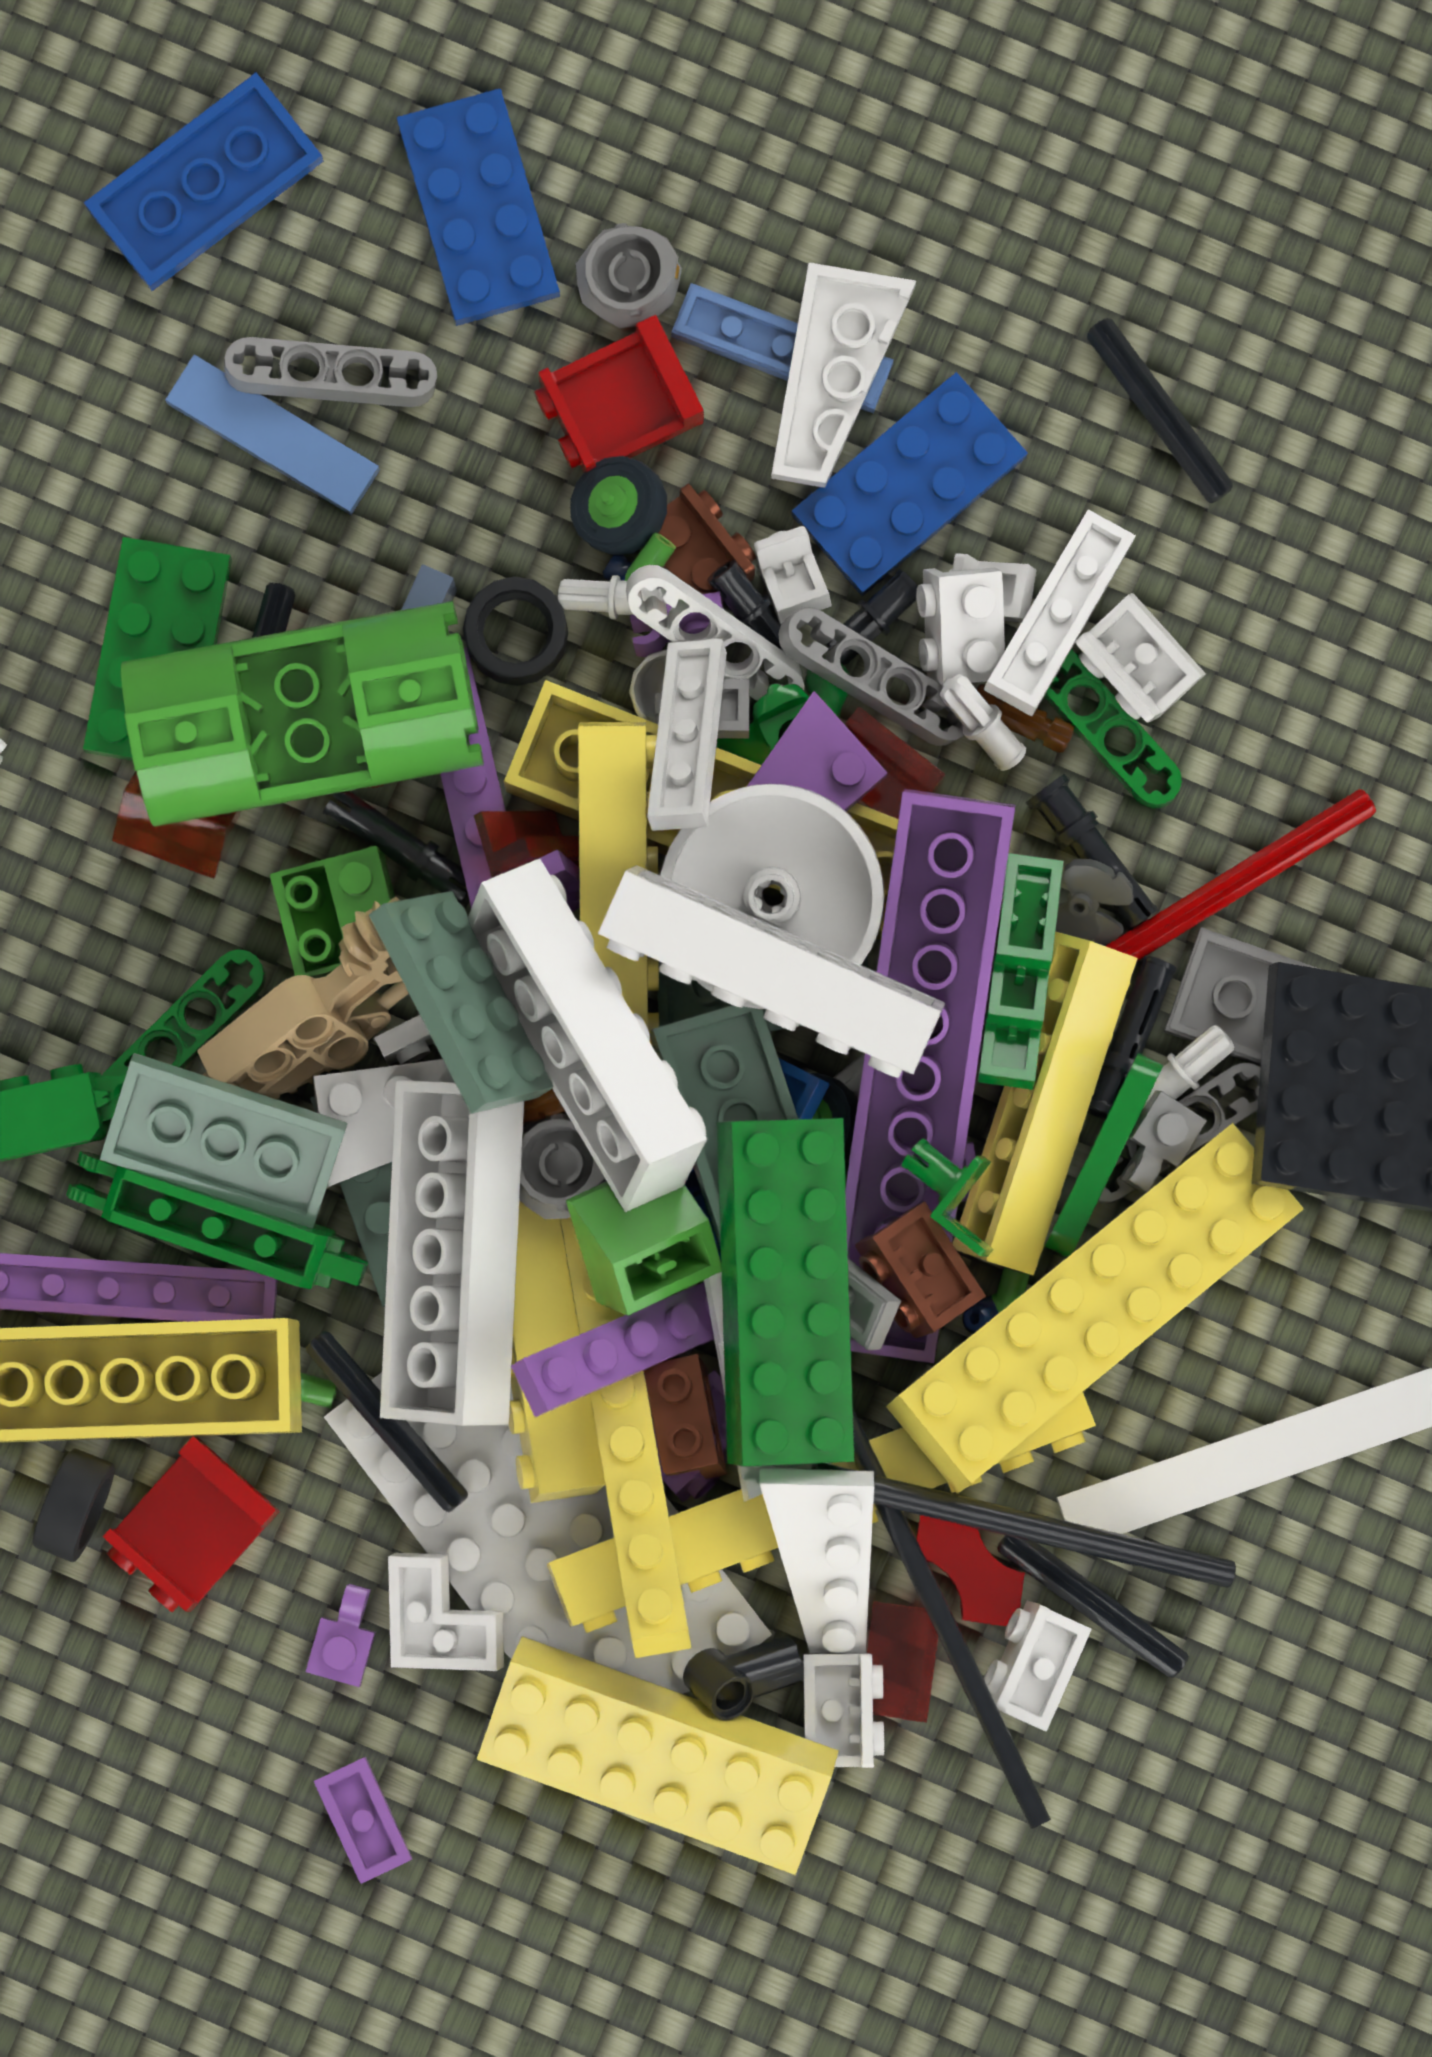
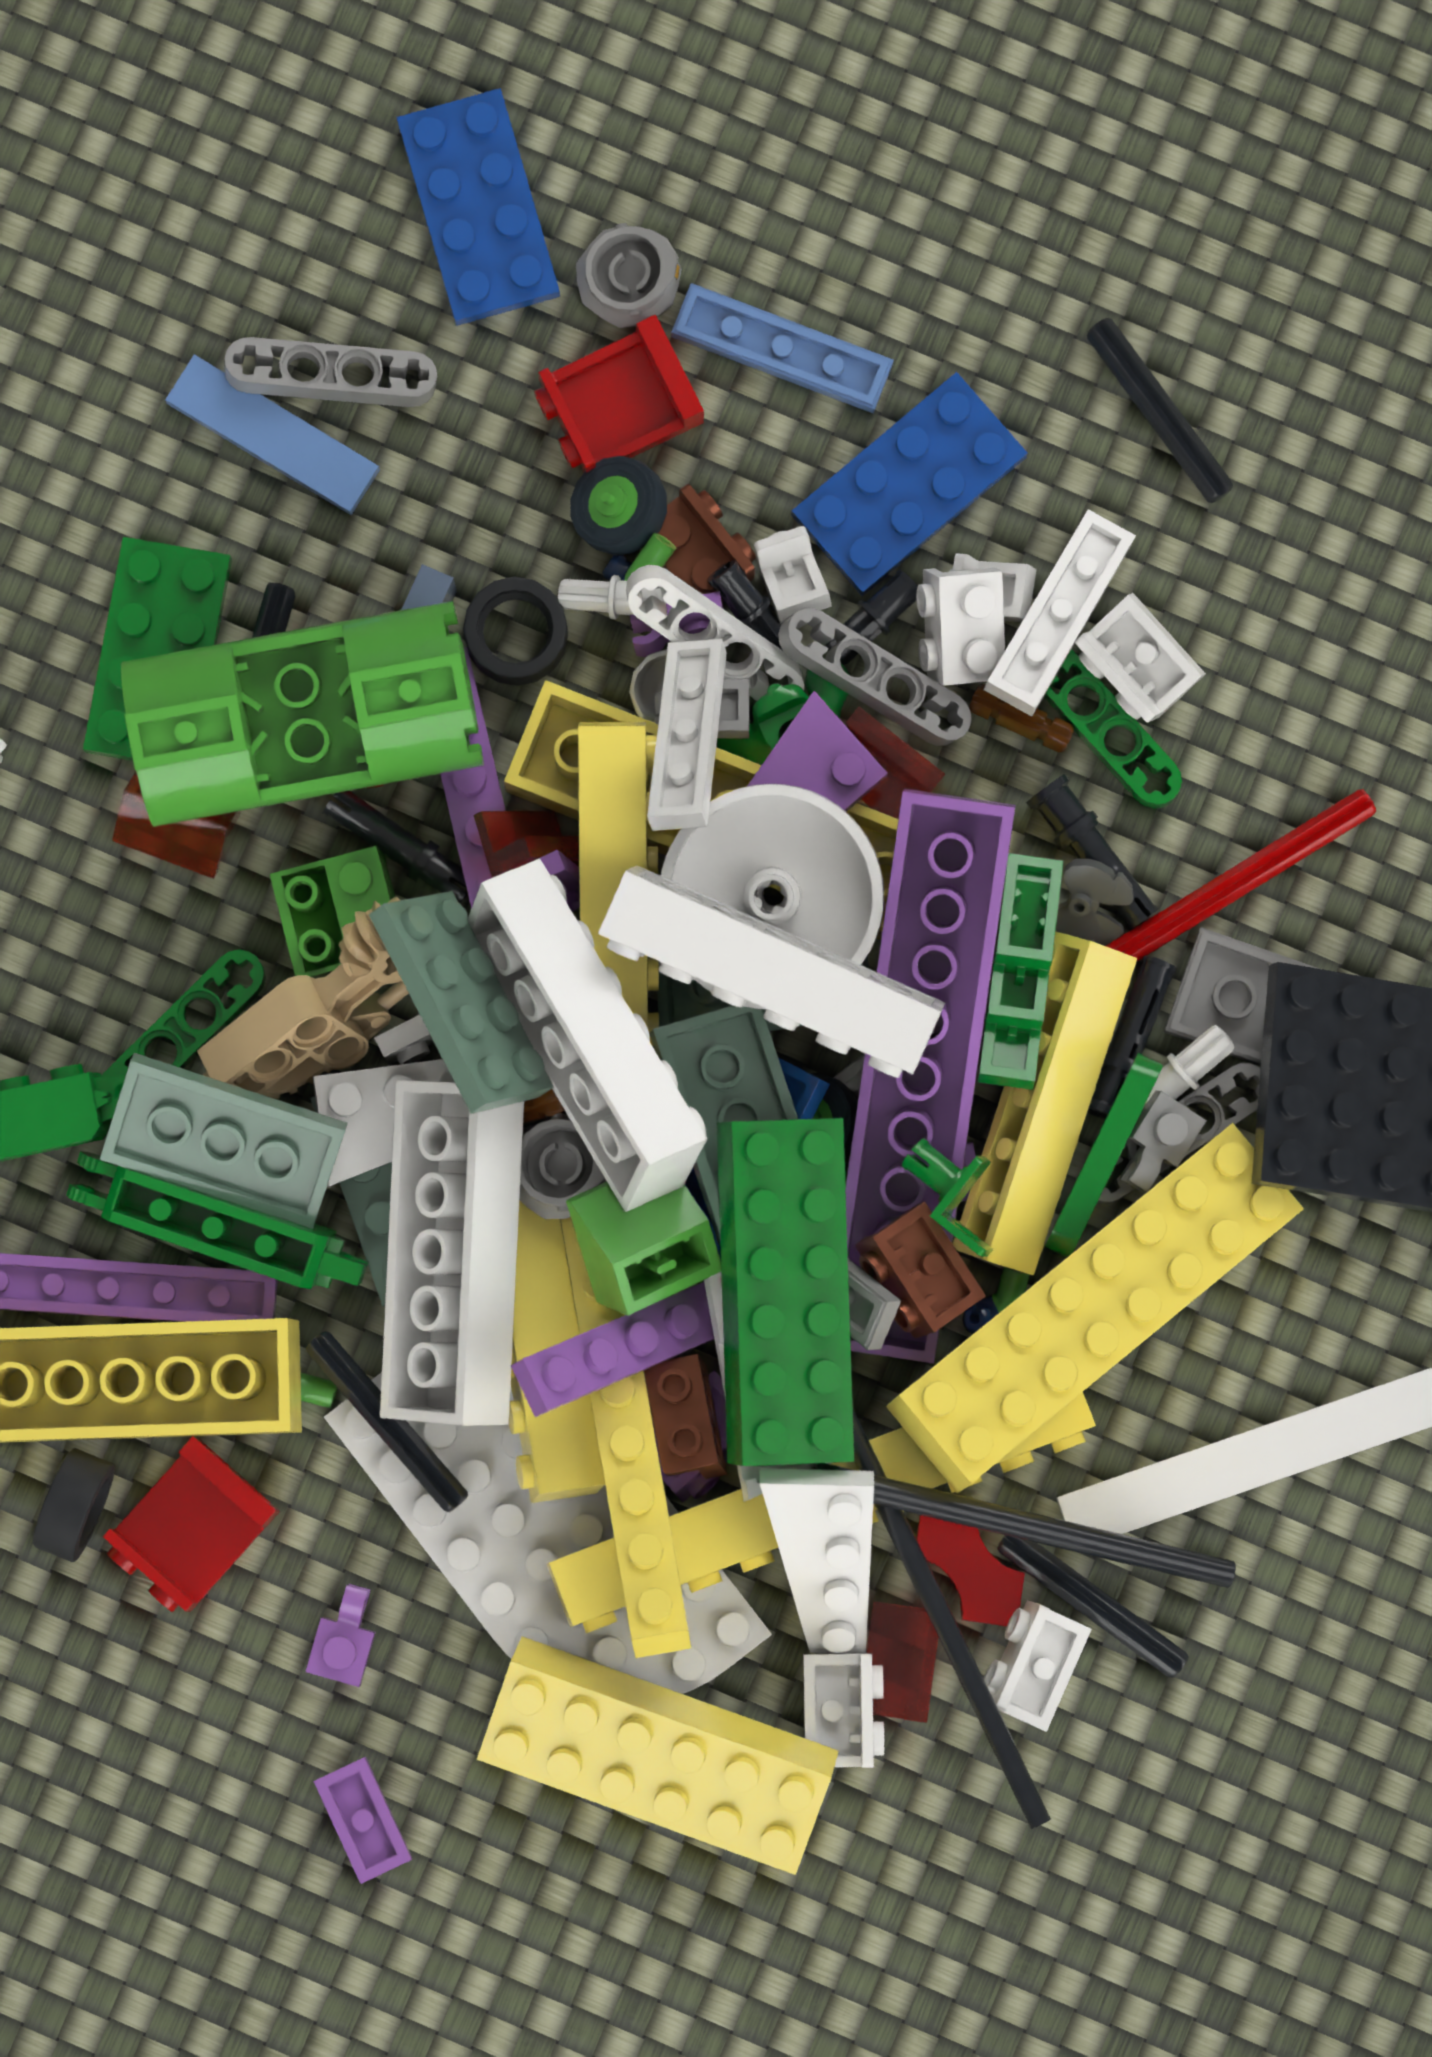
blue plate [84,73,324,291] -> none
white plate [388,1553,504,1671] -> none
black piece [683,1635,804,1721] -> none
white wing [771,263,916,488] -> none
white axle [940,674,1026,771] -> none

